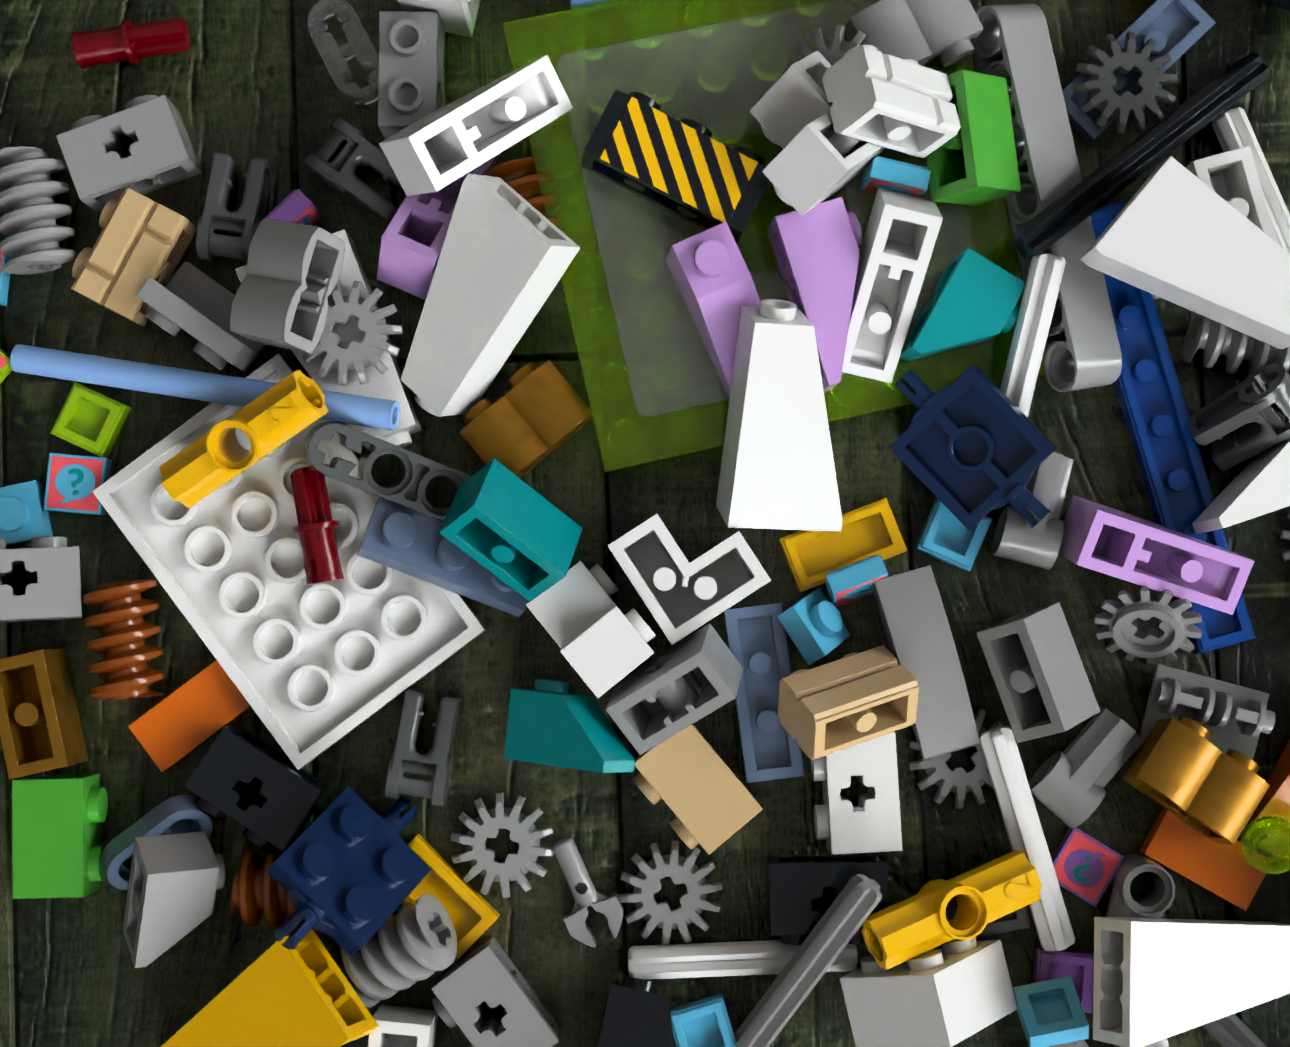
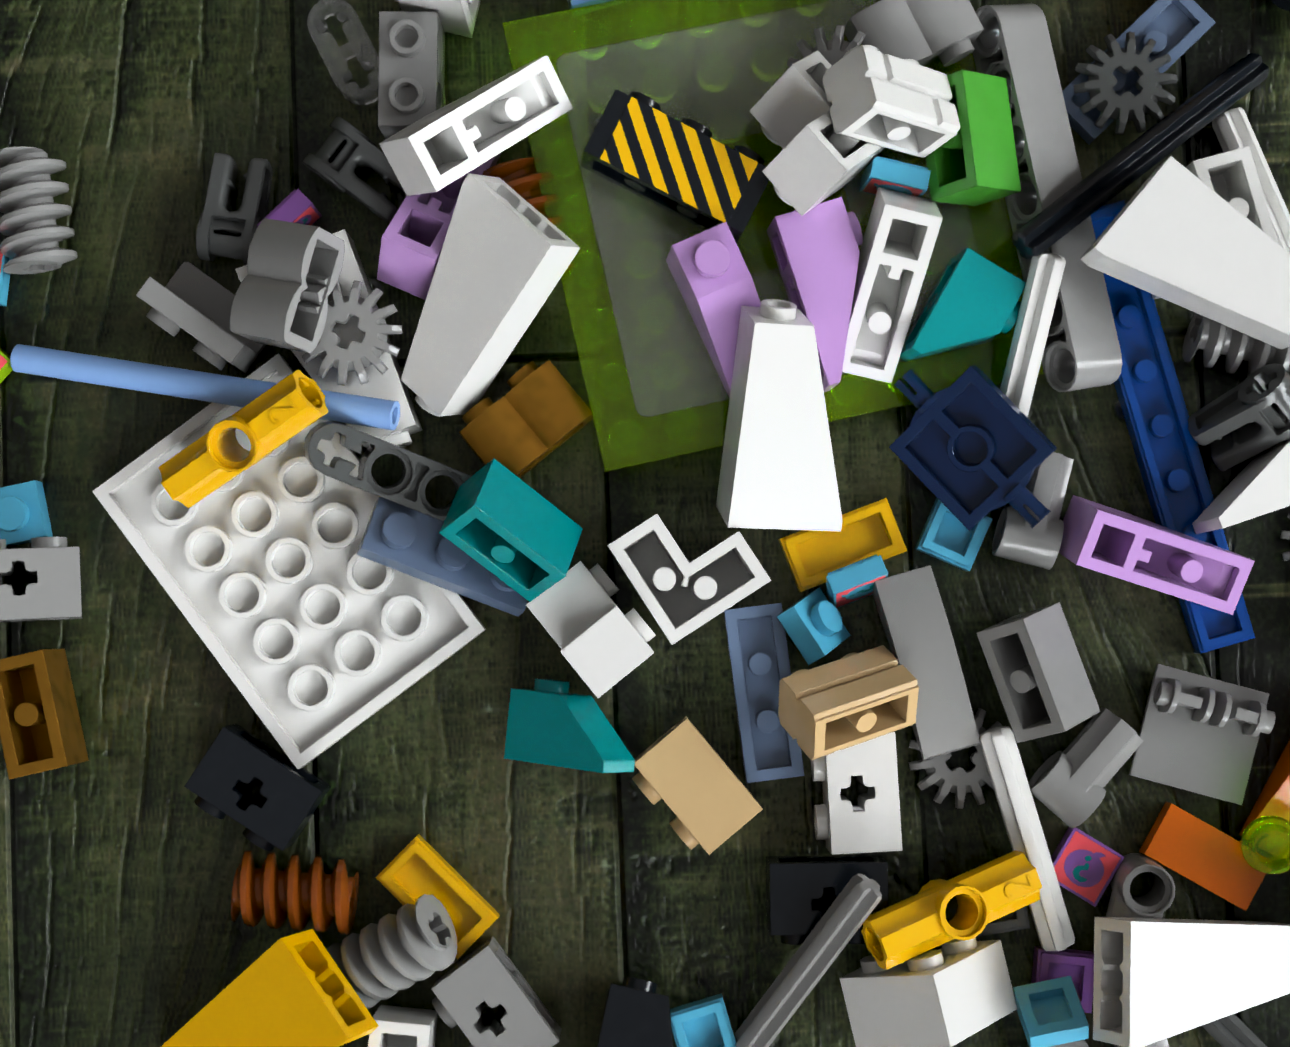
bright green brick [12,773,108,899] -> none
tile [43,453,112,516] -> none
lime tile [50,382,132,458] -> none
light grey brick [56,95,202,212] -> none
tan brick [71,187,197,328] -> none
dark red axle [72,18,191,69] -> none
dark orange piece [82,579,166,701] -> none
sand blue plate [102,795,213,890] -> none
light grey slope [123,831,225,968] -> none
orange tile [128,660,252,773] -> none
dark blue plate [265,786,431,956] -> none
dark red axle [290,466,344,585] -> none
dark grey piece [385,689,461,807] -> none
light grey gear [451,792,554,898] -> none
light grey bar [553,837,623,948] -> none
light grey brick [605,624,744,755] -> none
light grey gear [618,840,722,945] -> none
white axle [628,940,858,980] -> none
light grey gear [1094,587,1202,664] -> none
pearl gold brick [1122,716,1270,845] -> none

